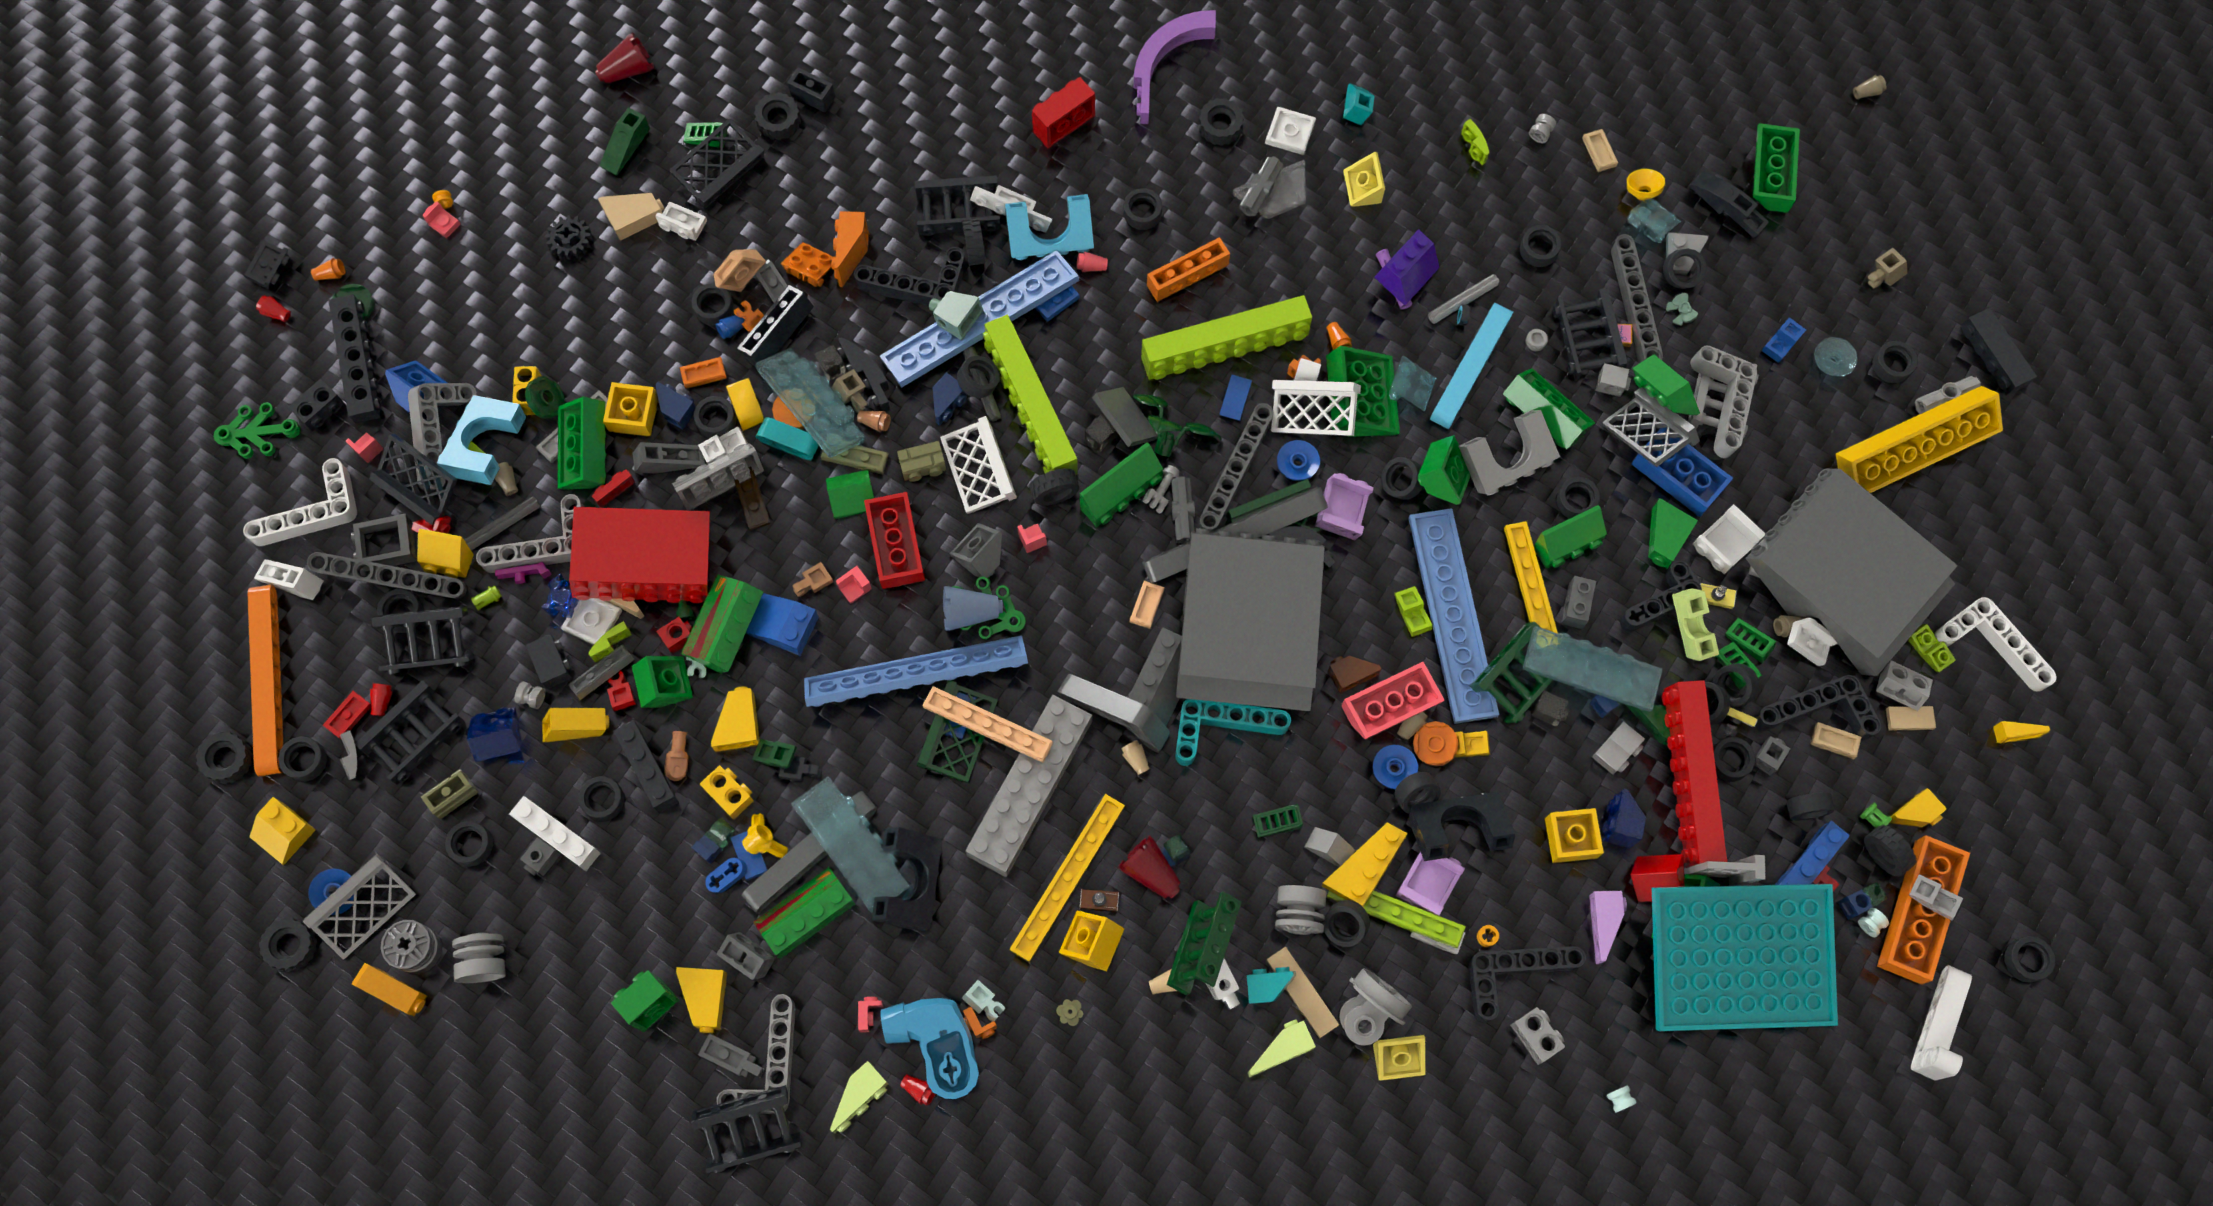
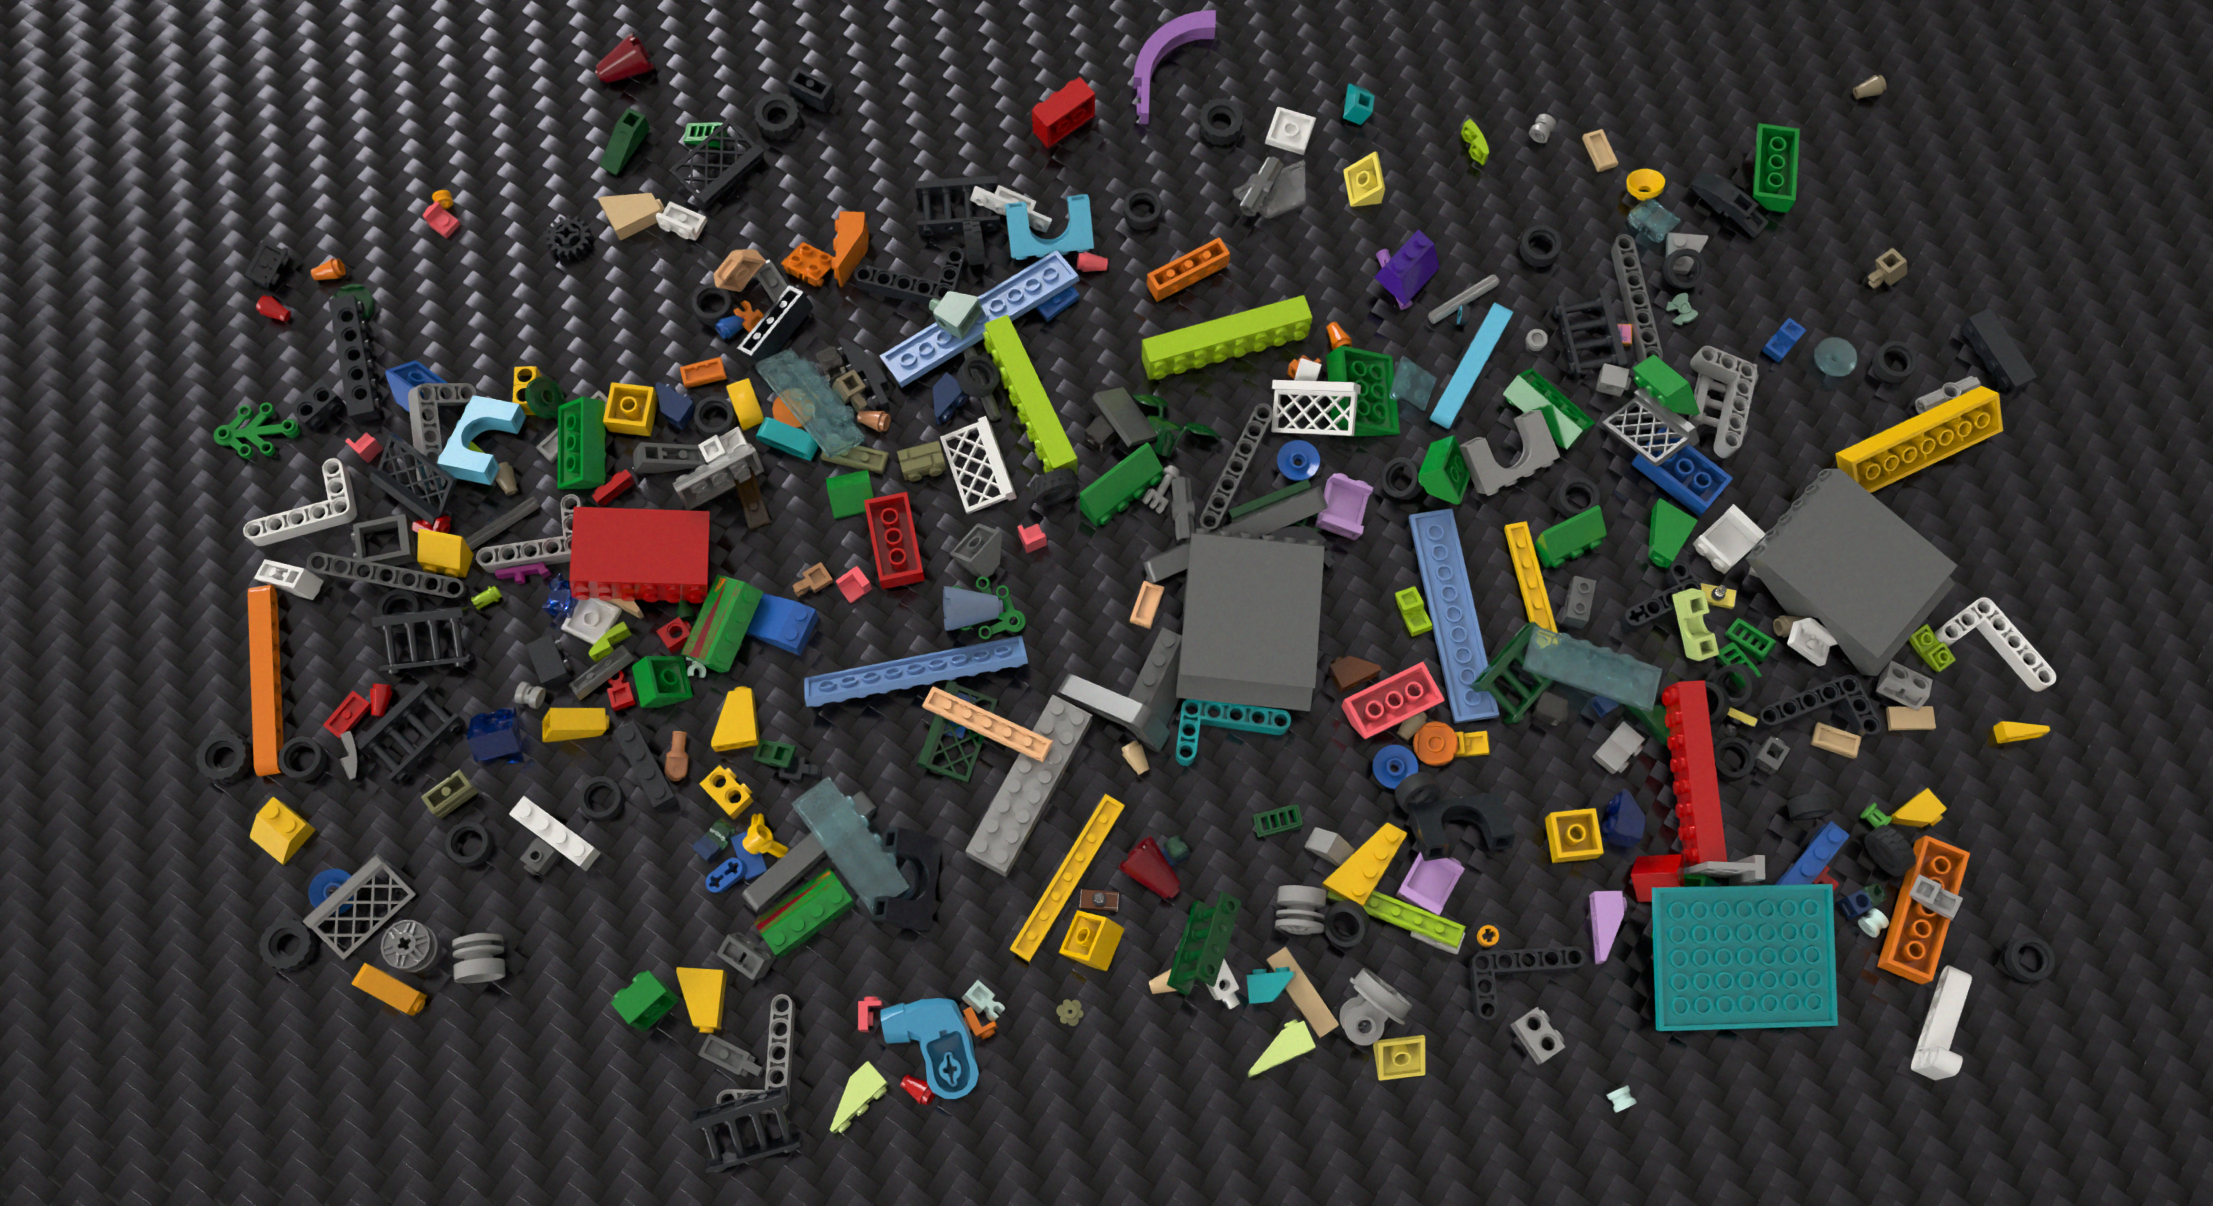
blue slope [1220,375,1252,421] -> none

